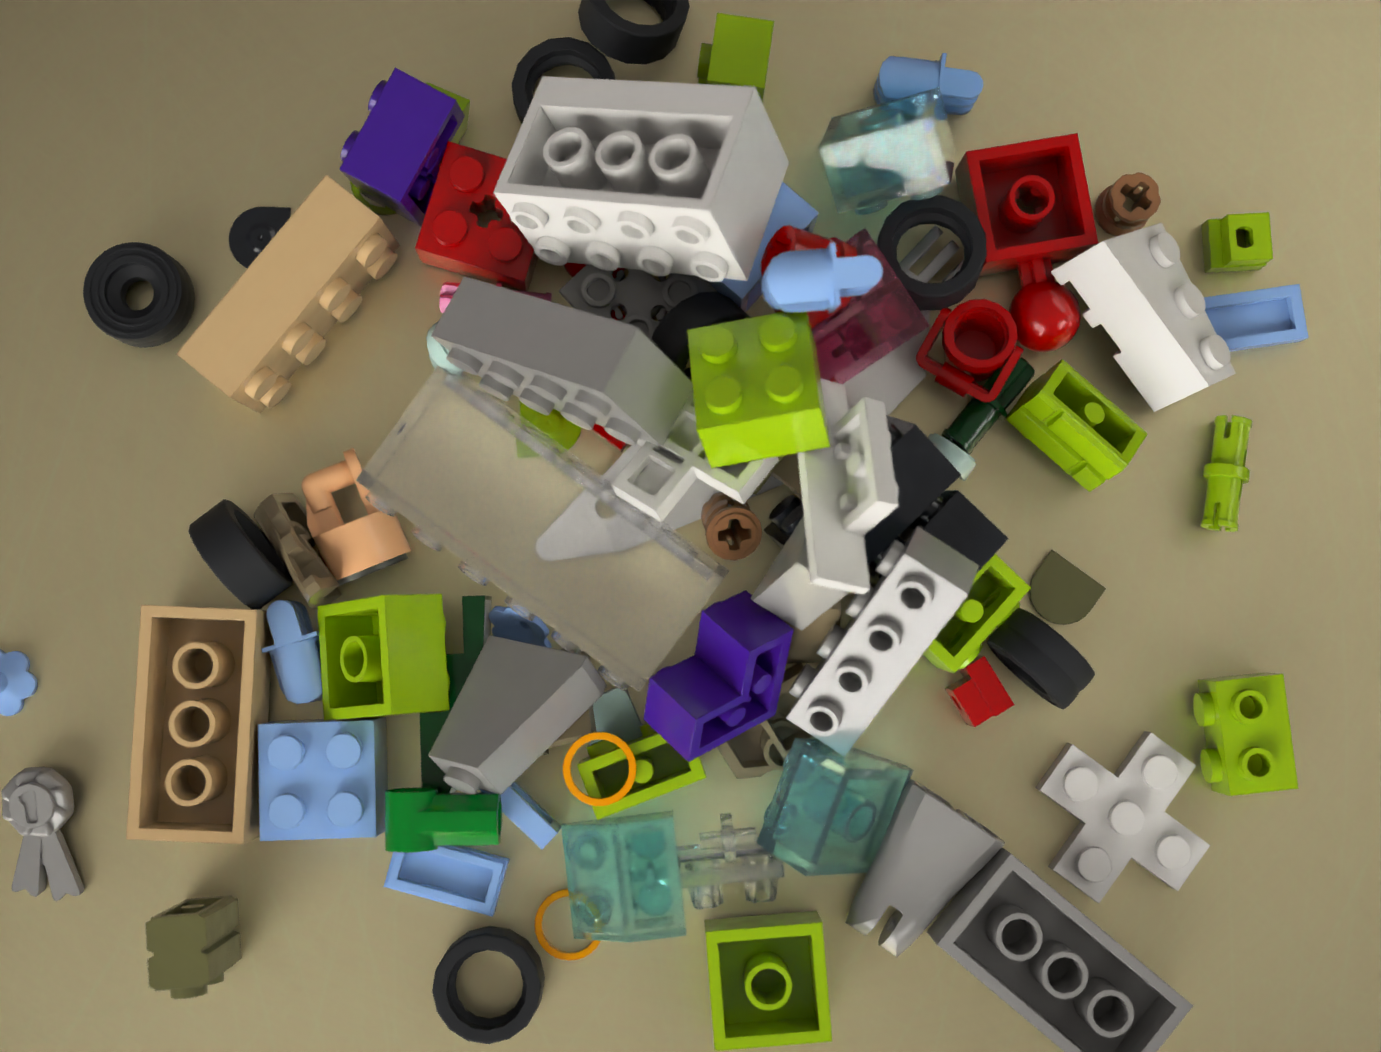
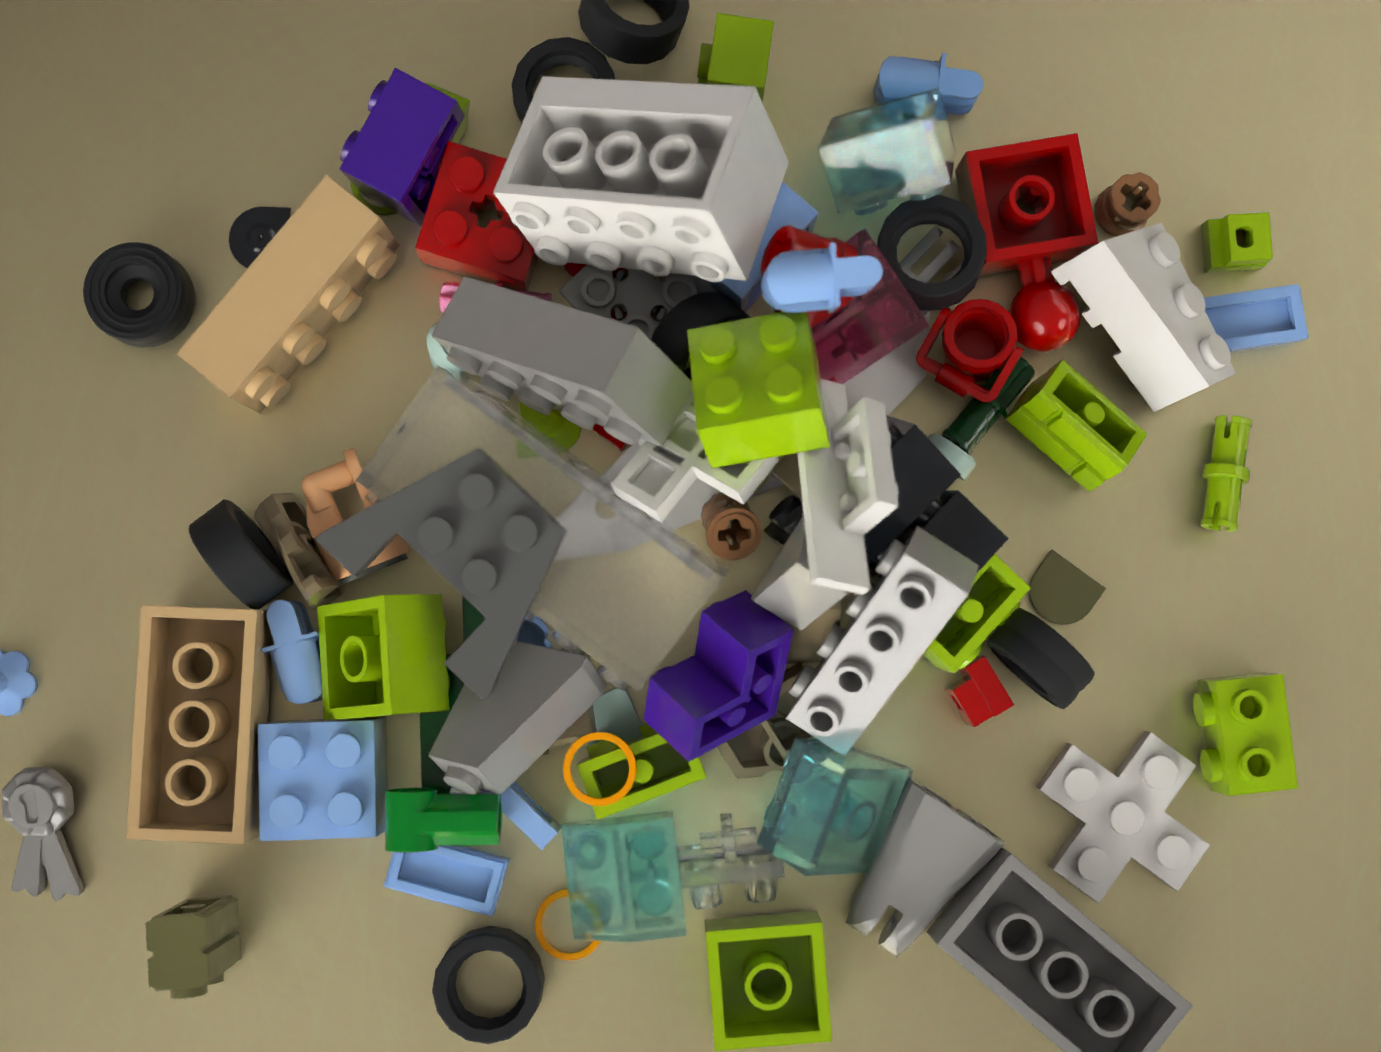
none -> dark grey wing [315,448,567,700]

